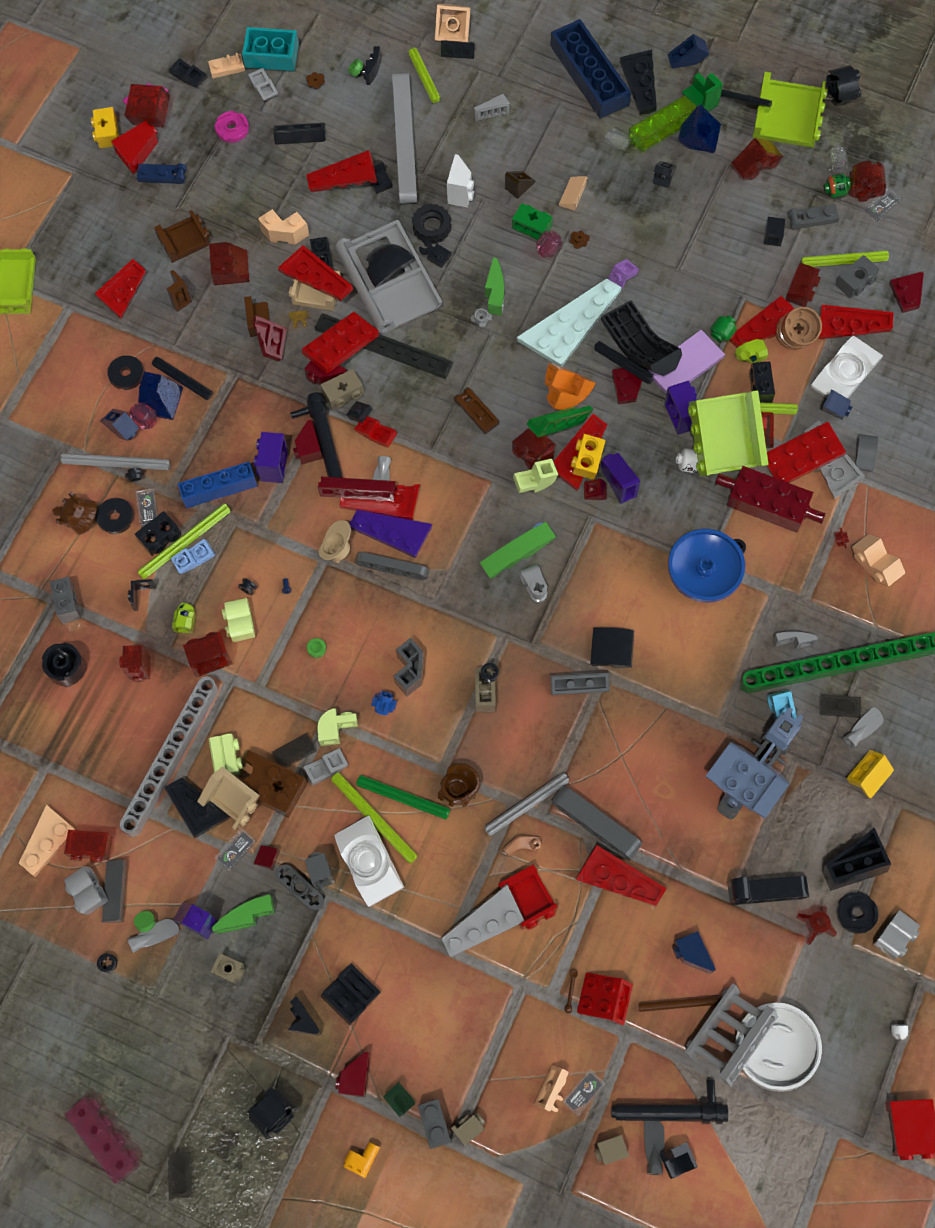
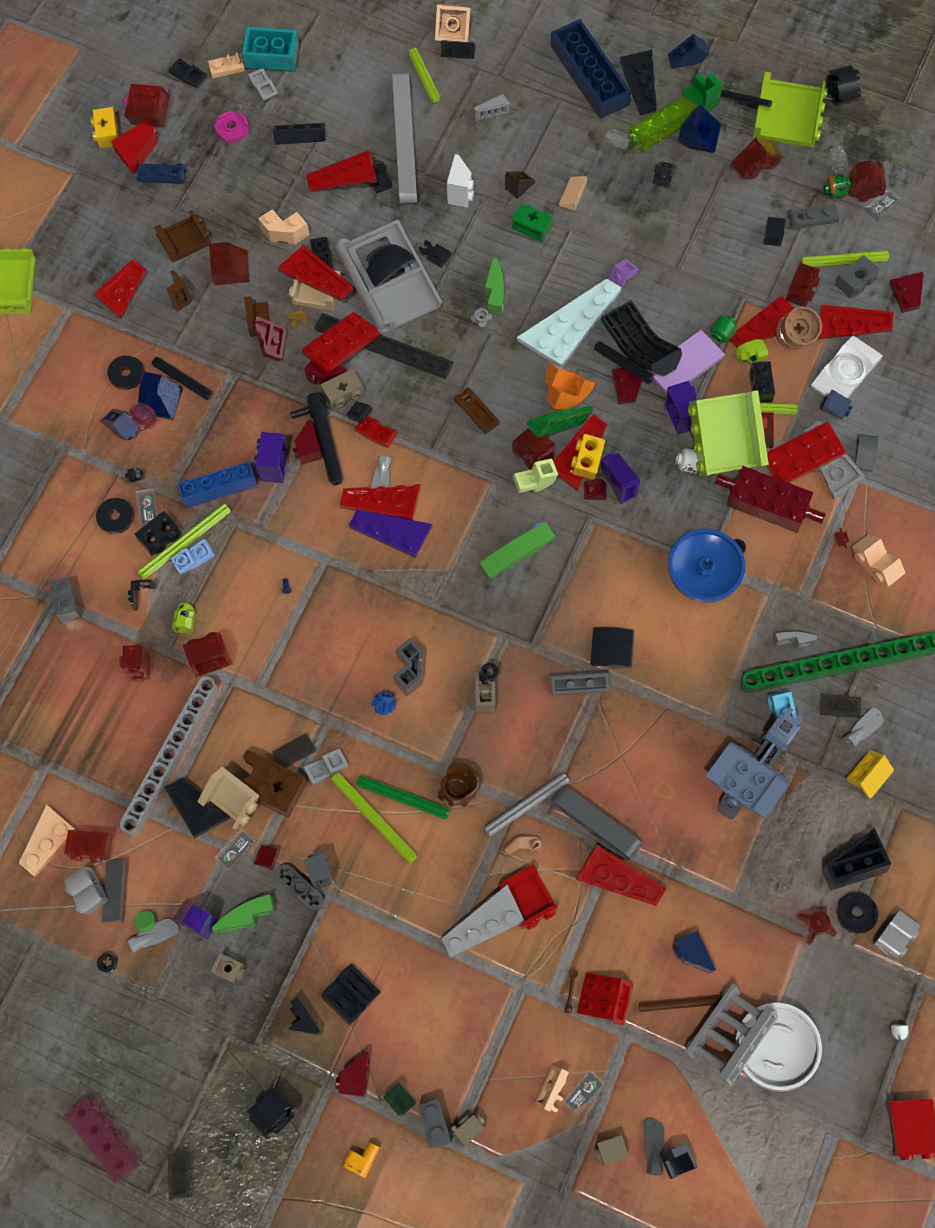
black brick [42,643,87,687] -> none
reddish brown hair [52,492,97,535] -> none
light grey axle [61,453,170,470] -> none
yellowish green brick [209,734,243,777] -> none
yellowish green brick [222,598,255,642] -> none
black bush [238,578,257,596] -> none
reddish brown plant [306,72,325,89] -> none
bright green tile [307,638,326,658] -> none
dark red fence [318,476,396,501] -> none
yellowish green brick [318,708,358,746] -> none
tan piece [319,520,351,563] -> none
white slope [334,816,405,907] -> none
bright green tile [348,59,363,77] -> none
dark grey beam [355,552,428,580] -> none
black slope [362,46,381,85] -> none
black tyre [412,204,451,244] -> none
light grey piece [519,564,547,603] -> none
clear pink head [536,230,562,257] -> none
reddish brown plant [570,231,590,249] -> none
black cylinder [611,1080,728,1124] -> none
black beam [728,876,809,905] -> none

